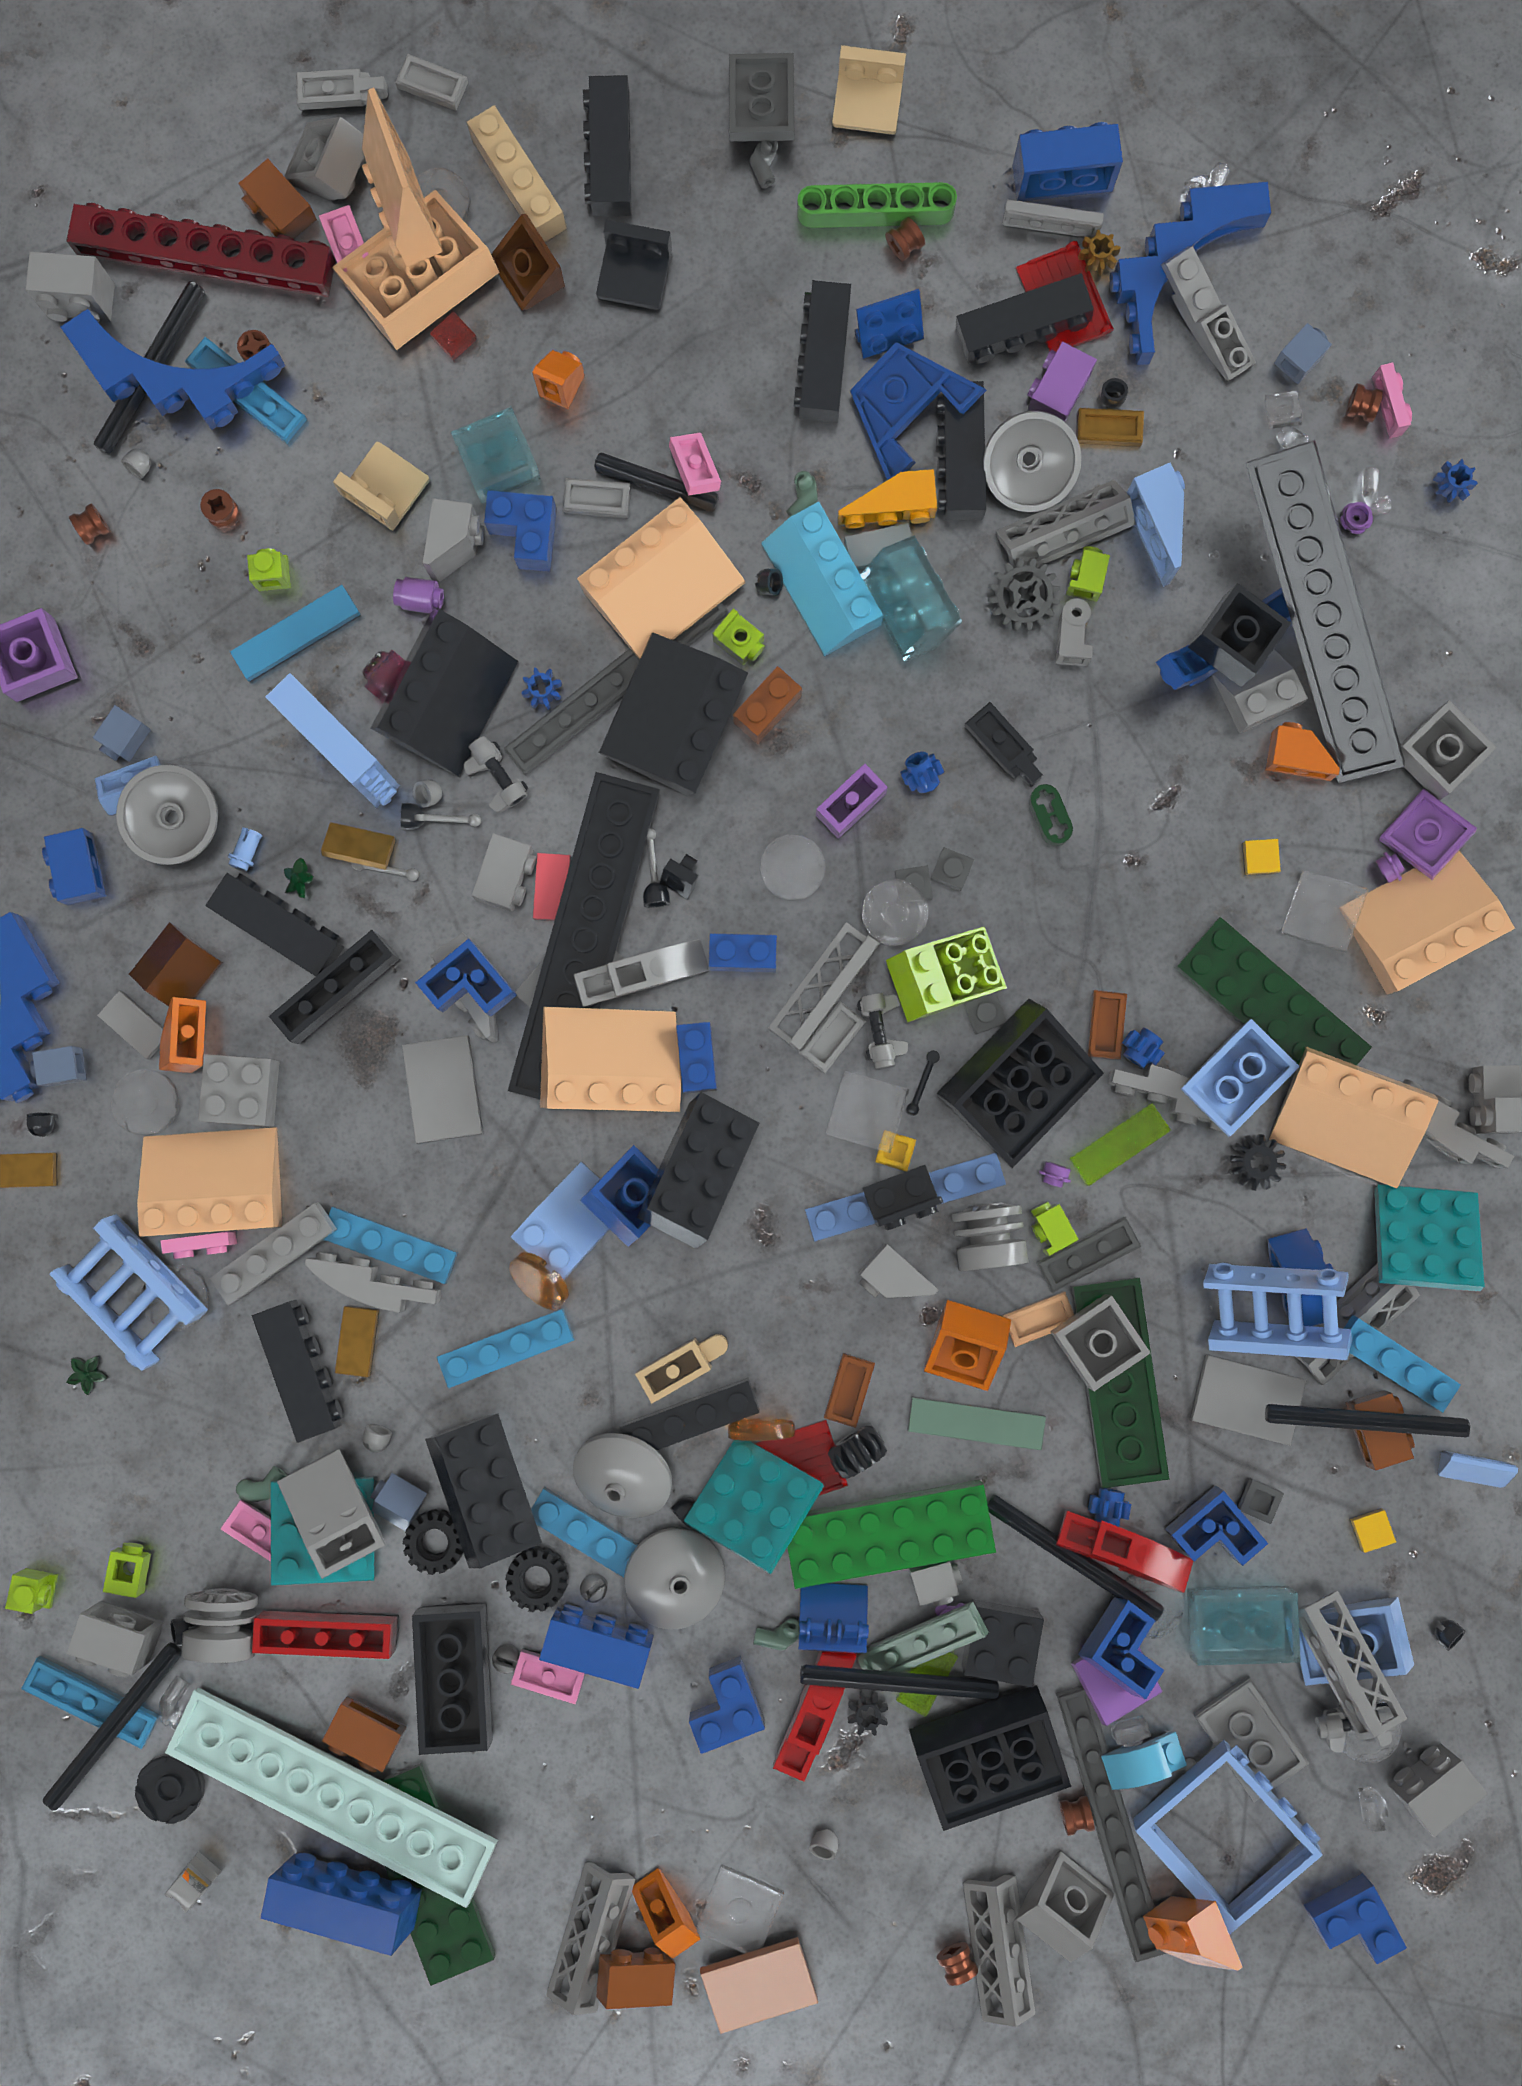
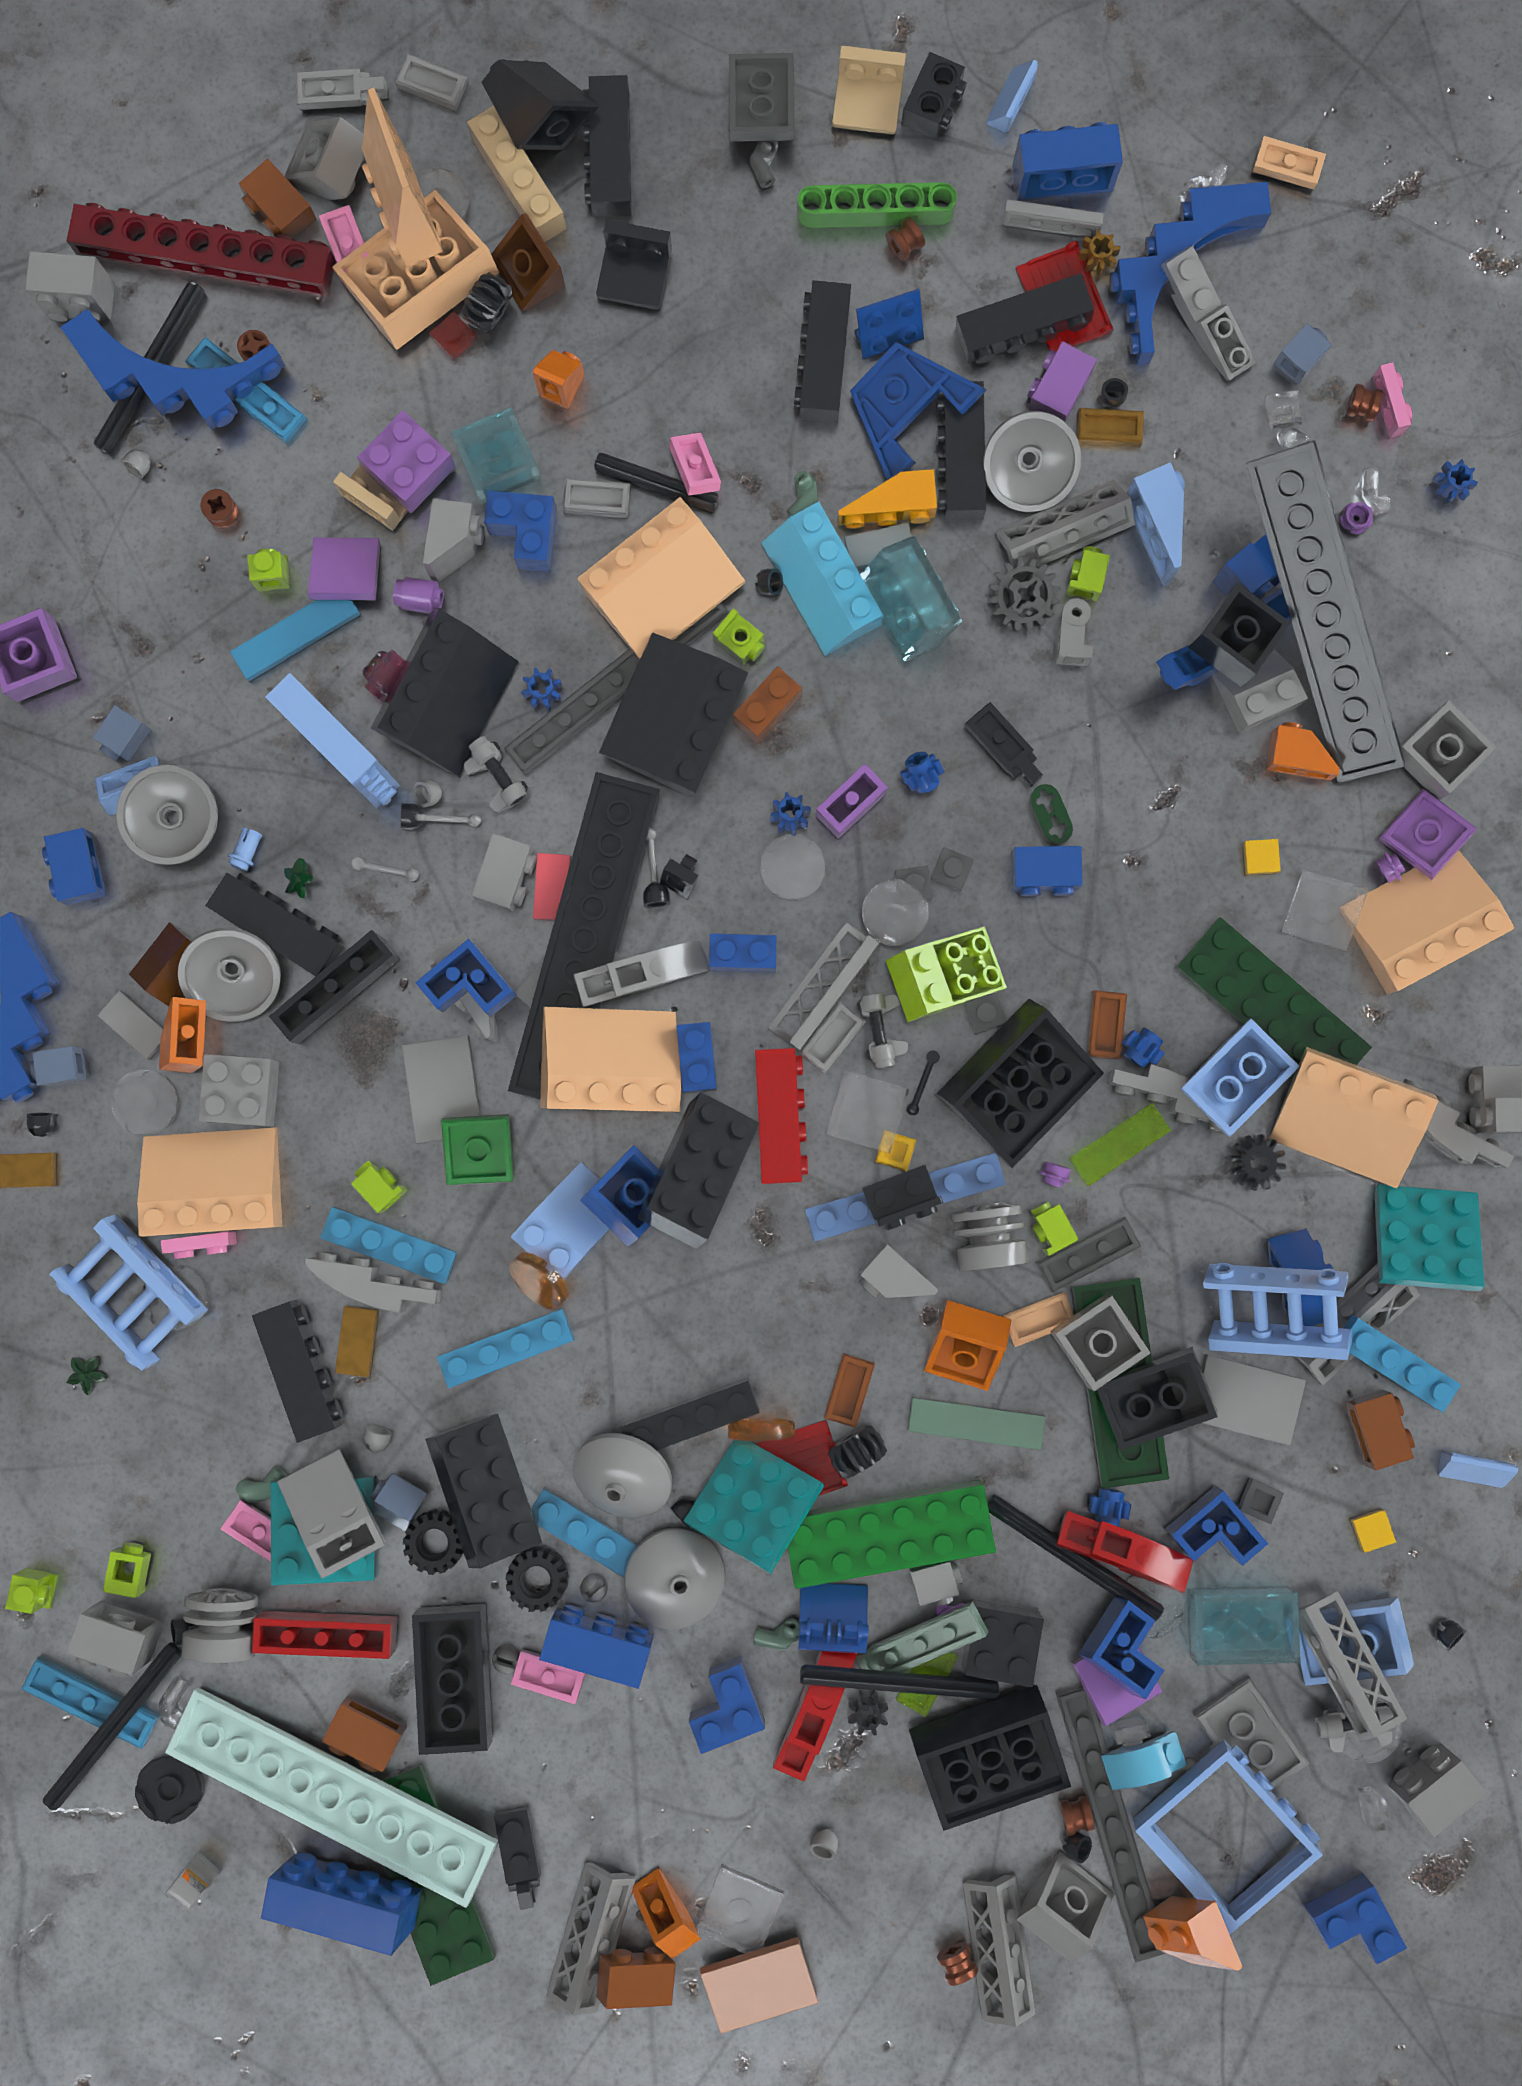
copper wheel [69,503,110,545] -> none
light grey plate [209,1202,337,1306] -> none
pearl gold tile [321,822,395,870] -> none
tan brick [635,1334,728,1404] -> none
black axle [1265,1404,1470,1438] -> none
none -> light grey dish [178,928,281,1022]
none -> medium lavender tile [308,537,381,600]
none -> lime brick [351,1161,408,1213]
none -> medium lavender brick [357,410,456,513]
none -> green tile [441,1114,514,1185]
none -> black gear [462,272,512,333]
none -> black slope [481,59,599,150]
none -> black hinge [494,1806,541,1910]
none -> red brick [755,1048,808,1184]
none -> blue gear [770,792,811,836]
none -> black brick [901,52,967,139]
none -> light blue slope [986,60,1038,133]
none -> blue brick [1011,846,1082,896]
none -> black hinge [1062,1832,1092,1864]
none -> black slope [1097,1347,1218,1451]
none -> blue brick [1213,534,1280,600]
none -> light nougat plate [1252,136,1326,190]

